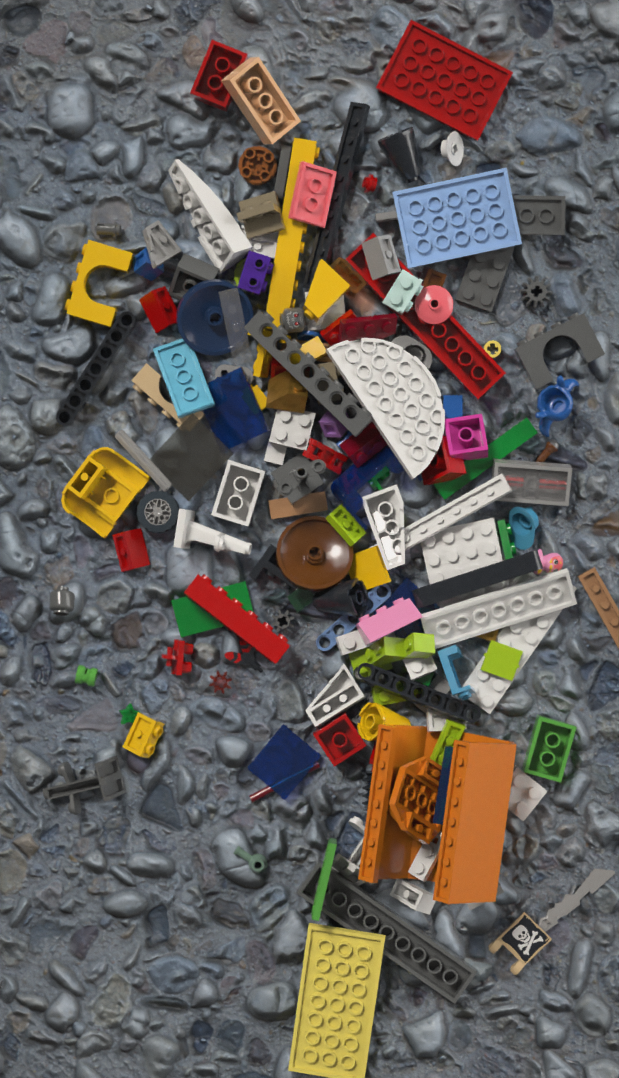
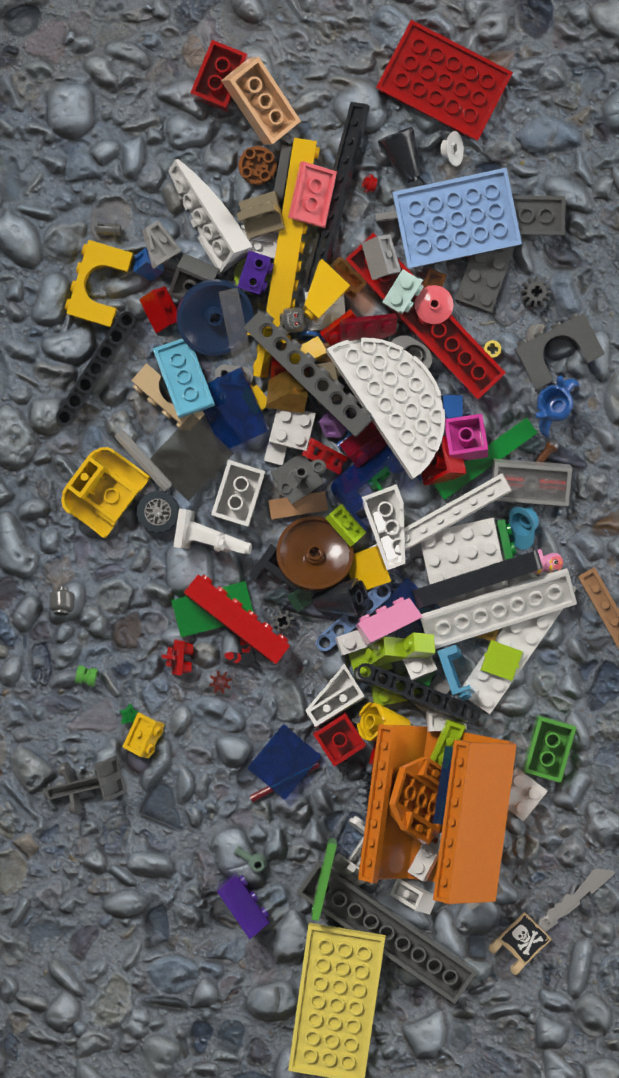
red panel [112,528,150,572] -> none
none -> dark purple slope [217,872,270,939]

